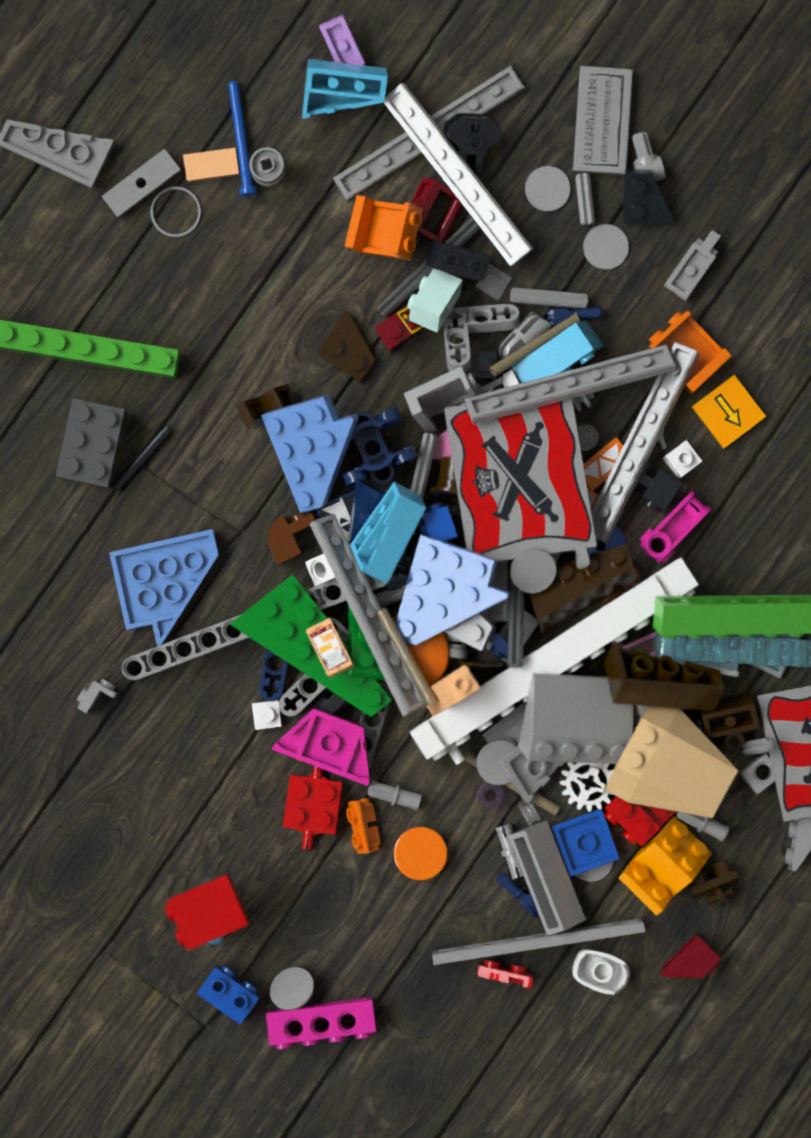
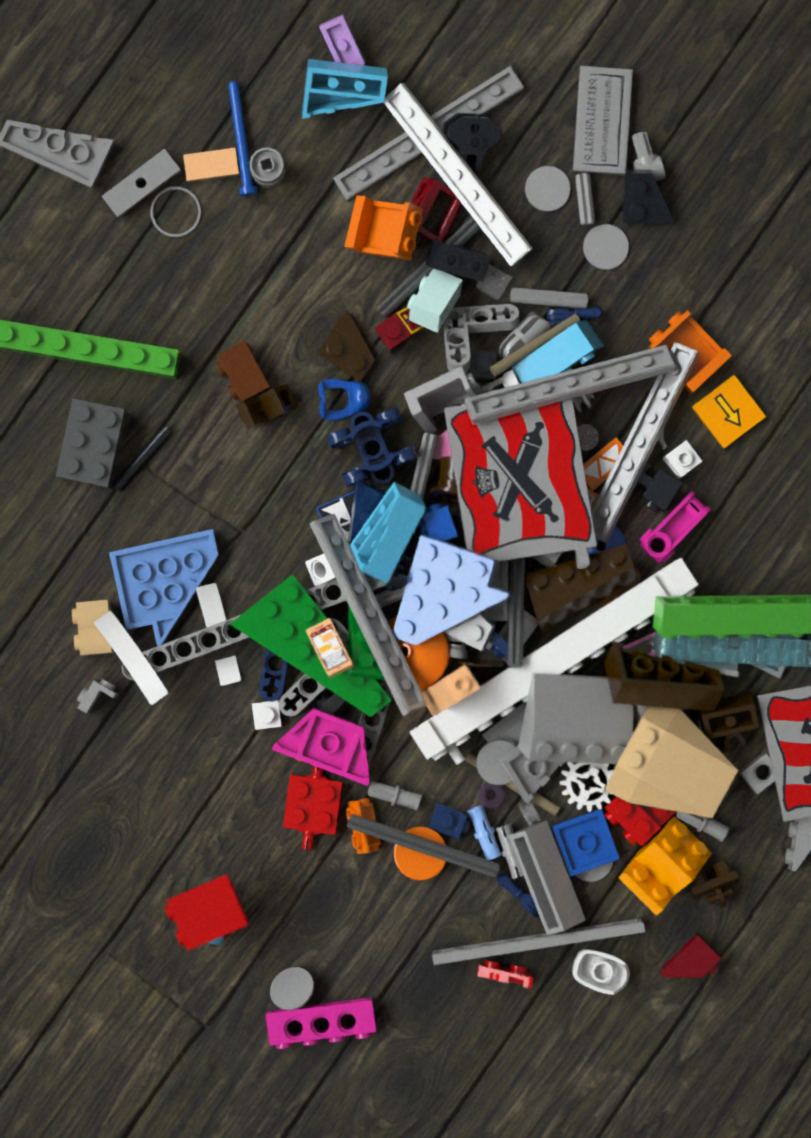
blue brick [197,965,260,1025] -> none
medium blue wing [261,394,358,513] -> none
reddish brown brick [268,511,315,566] -> none
dark tan bar [376,607,438,706] -> none
light grey piece [510,548,556,593] -> none
light grey hinge [664,230,720,301] -> none
light grey axle [742,737,775,756] -> none
none -> tan brick [72,600,114,656]
none -> white sticker [94,611,168,705]
none -> white sticker [196,583,241,686]
none -> reddish brown brick [215,340,271,402]
none -> blue piece [318,379,371,421]
none -> dark grey axle [347,814,500,877]
none -> dark blue bracket [428,803,470,840]
none -> light blue pin [467,805,502,860]

